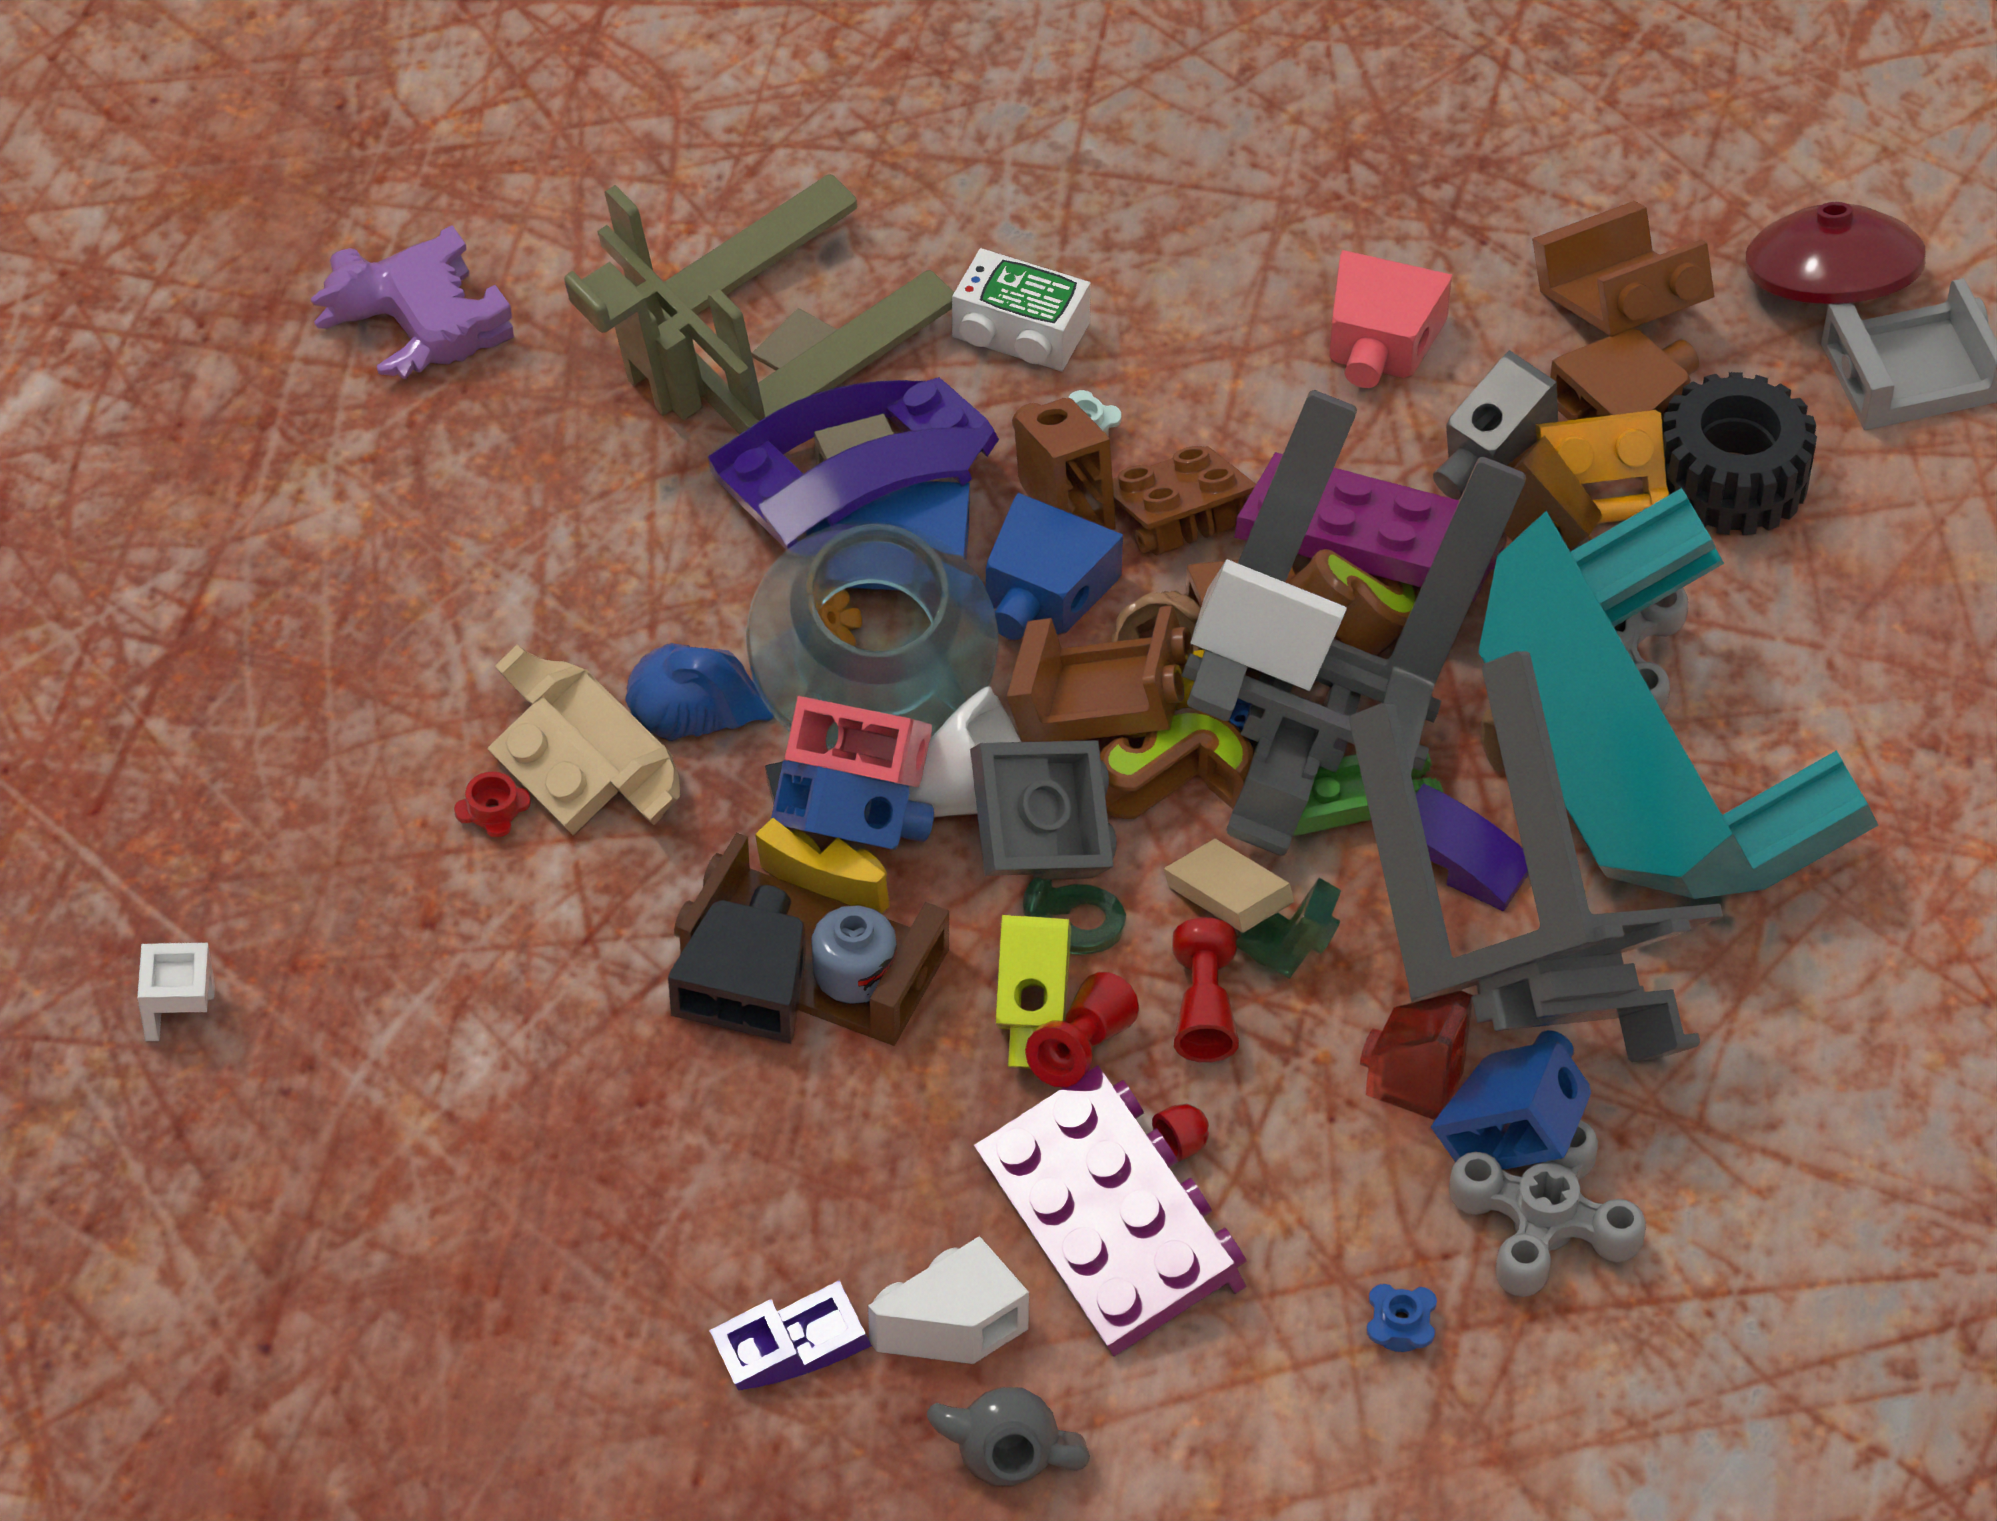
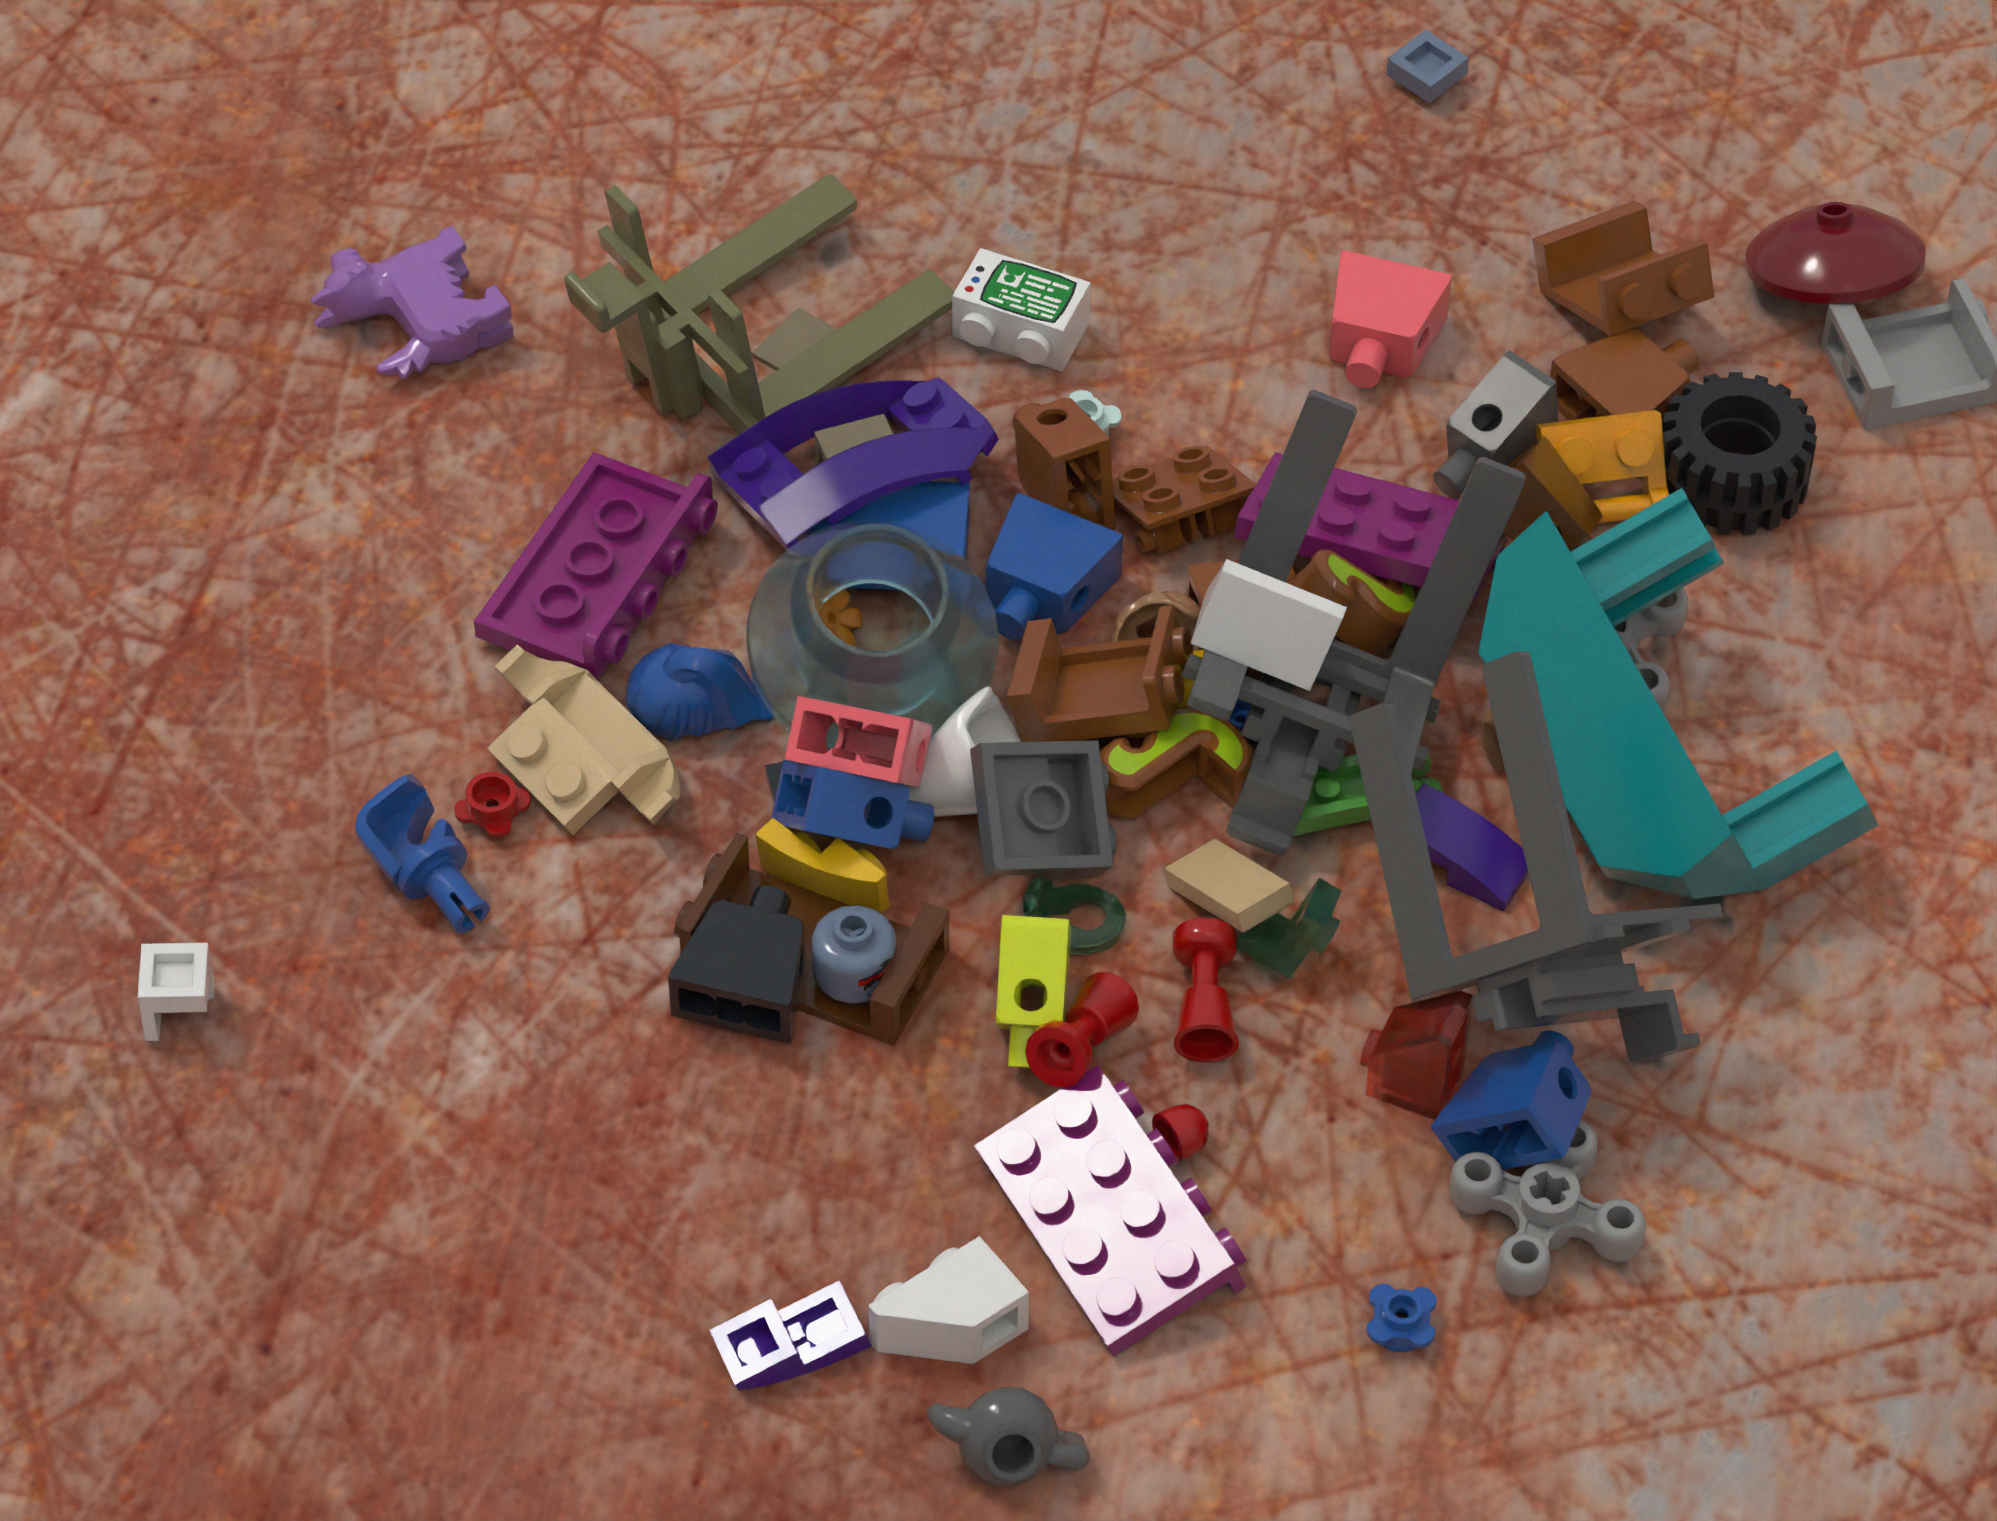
none -> blue piece [355,774,490,933]
none -> magenta bracket [474,452,718,681]
none -> sand blue plate [1386,30,1469,103]

